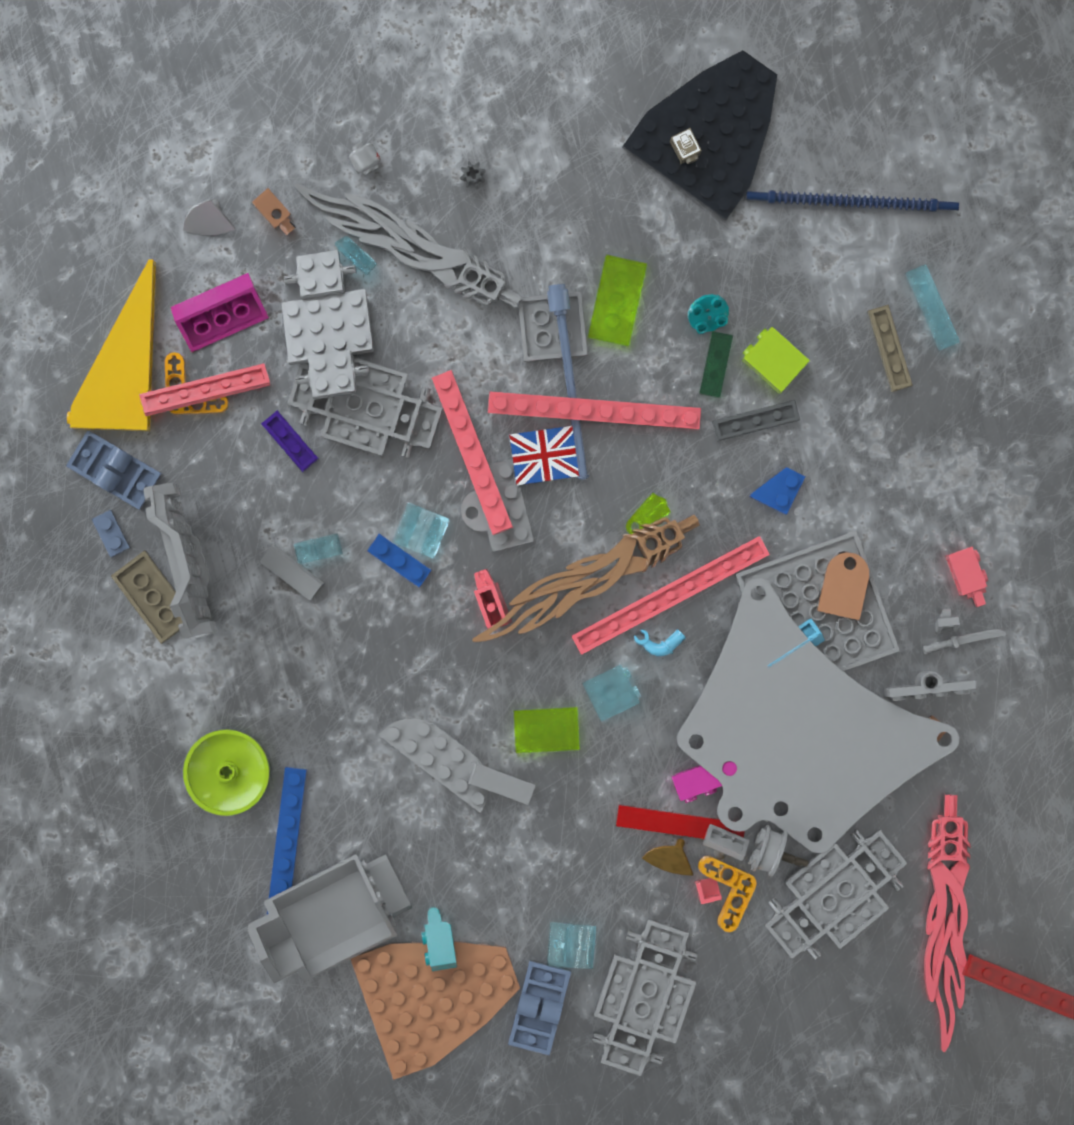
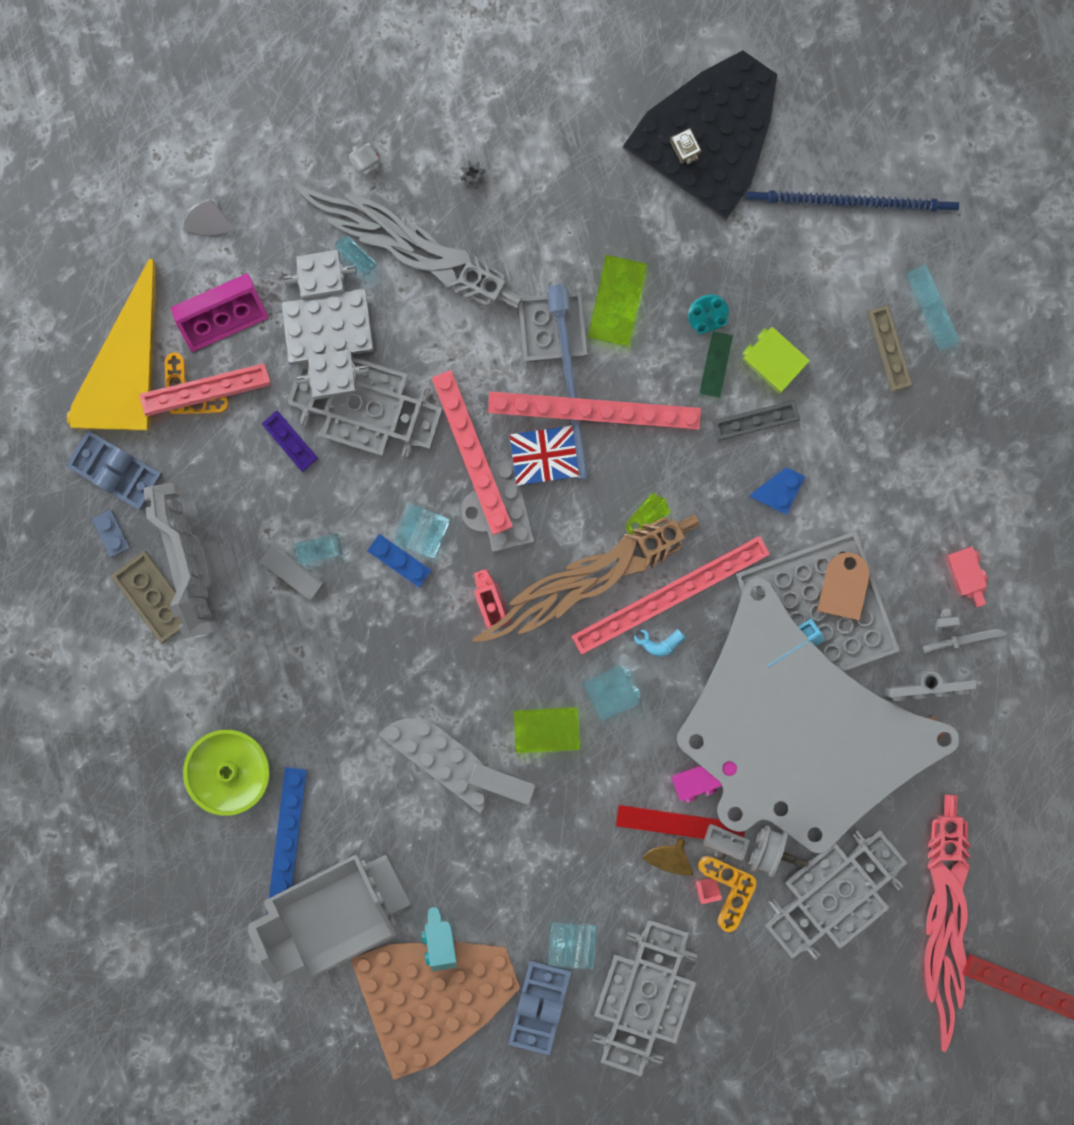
nougat torso [252,188,296,235] -> none

